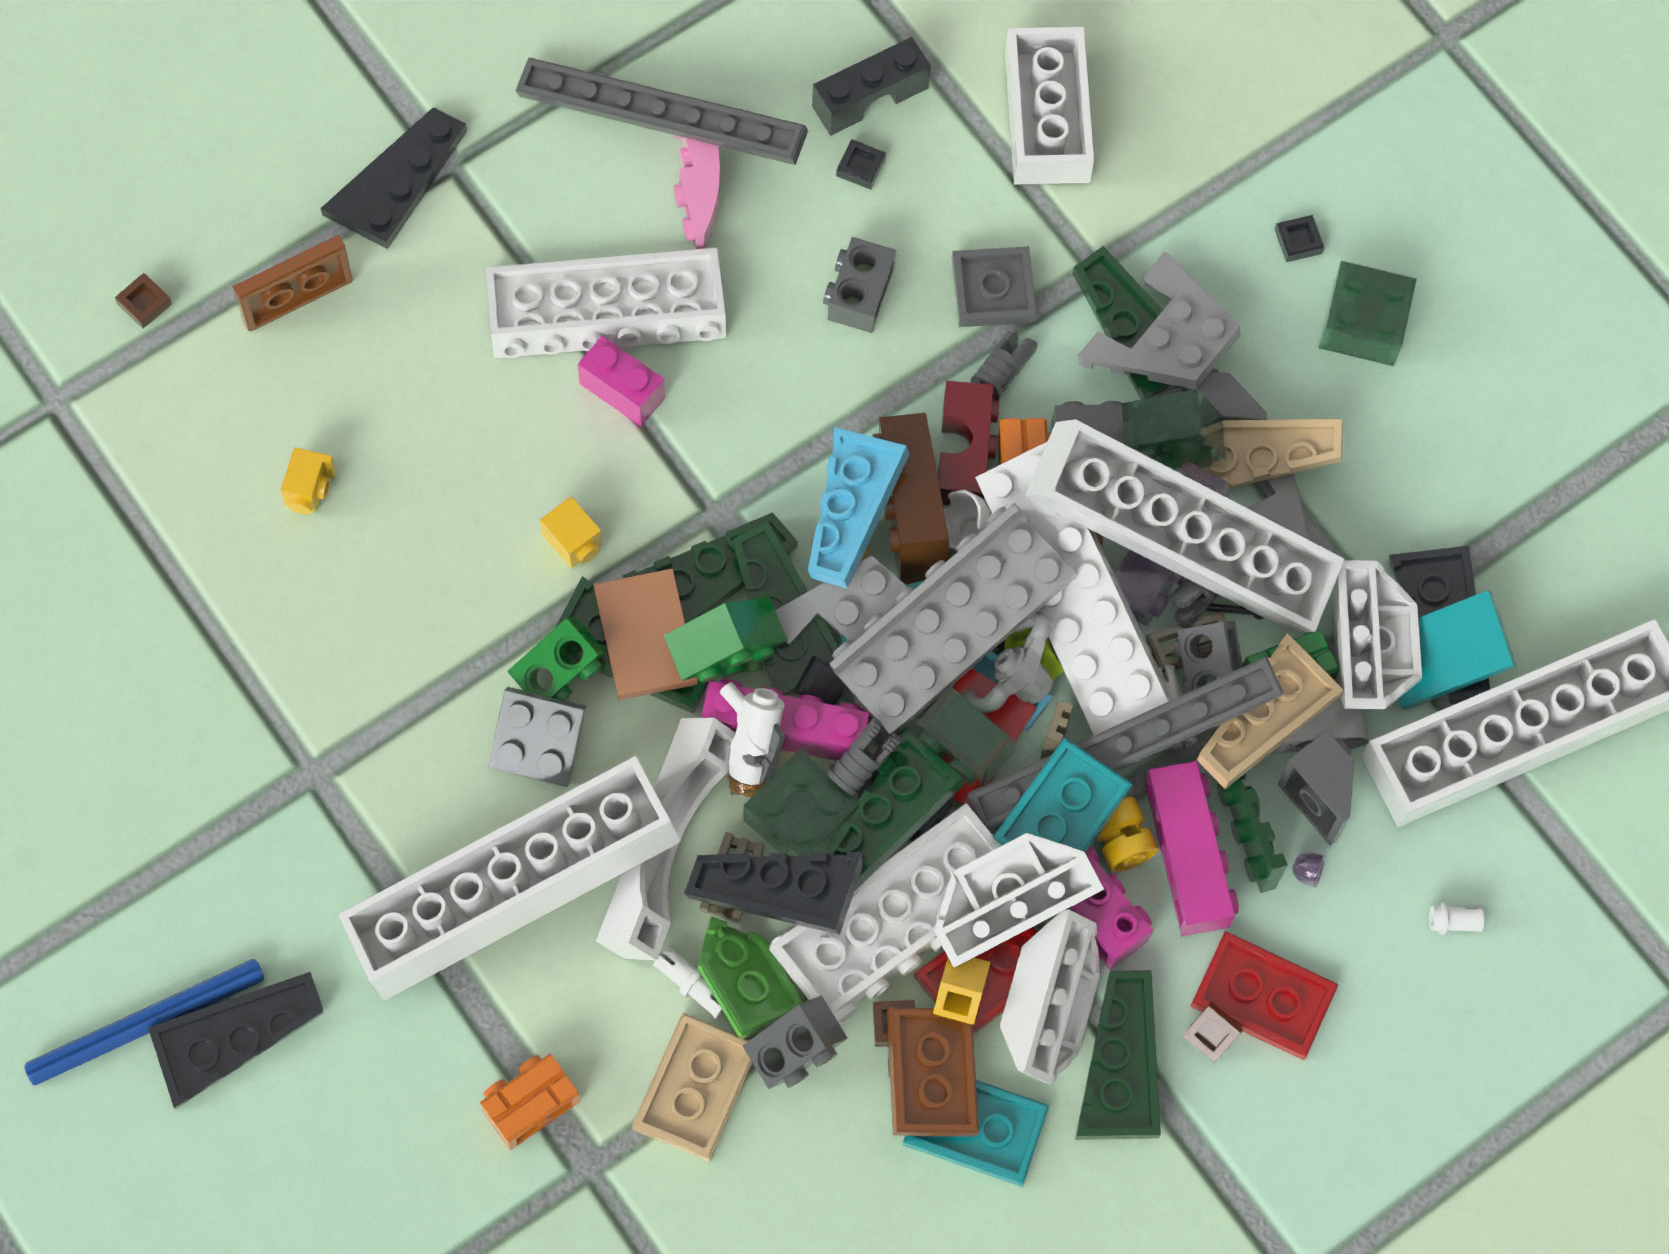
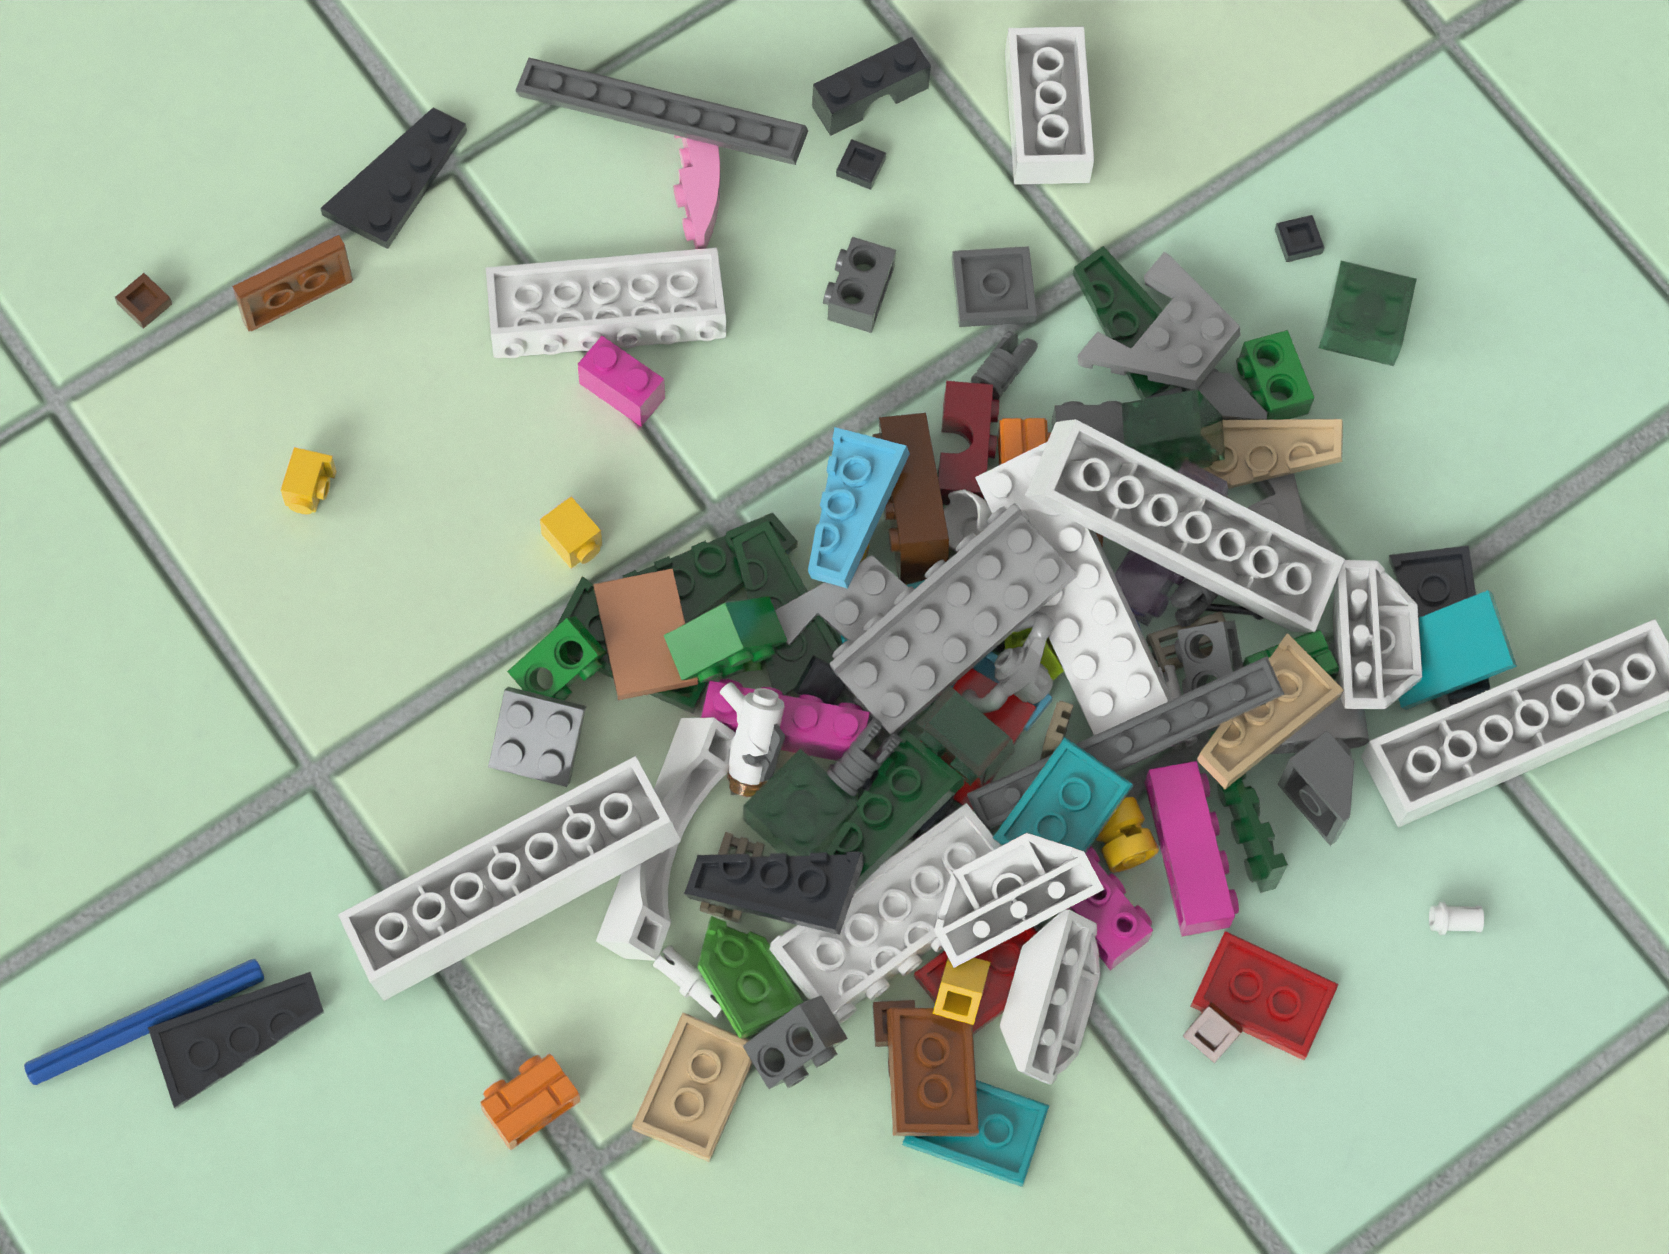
dark green wing [1075,970,1161,1140] -> none
clear purple hinge [1292,852,1325,887] -> none
none -> green brick [1236,330,1314,420]

